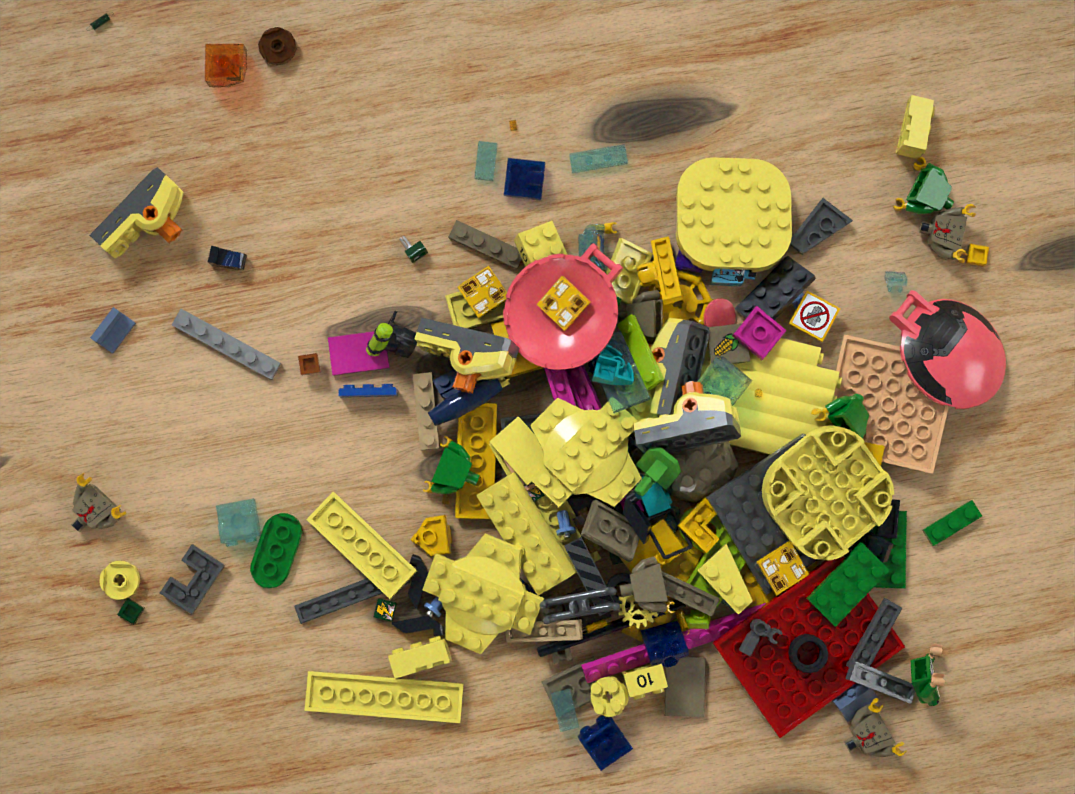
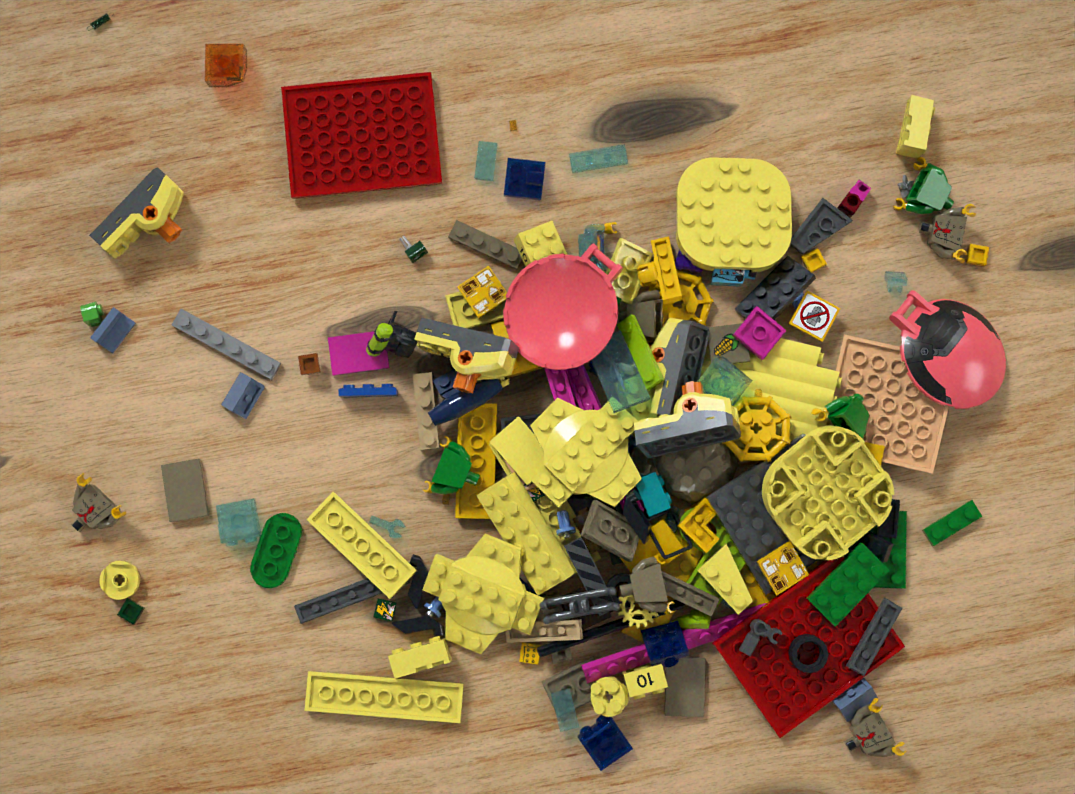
dark grey plate [160,544,225,614] -> none
leg [208,246,247,270] -> none
reddish brown plate [258,27,297,65] -> none
yellow plate [410,515,452,556] -> none
yellow tile [537,276,591,331] -> none
yellow piece [582,618,612,634] -> none
teal brick [592,345,634,385] -> none
bright green piece [635,447,681,497] -> none
yellow piece [676,610,689,635] -> none
coral piece [704,298,736,327] -> none
dark grey plate [846,660,915,704] -> none
green torso [910,643,945,706] -> none
none -> bright green plate [80,302,104,327]
none -> dark tan tile [161,459,209,522]
none -> sand blue panel [221,372,265,419]
none -> red plate [281,72,442,199]
none -> clear light blue bar [369,515,406,538]
none -> yellow tile [519,642,541,664]
none -> yellow plate [722,395,792,462]
none -> yellow tile [800,248,827,273]
none -> dark red leg [837,179,871,218]
none -> light grey plant [898,175,914,198]

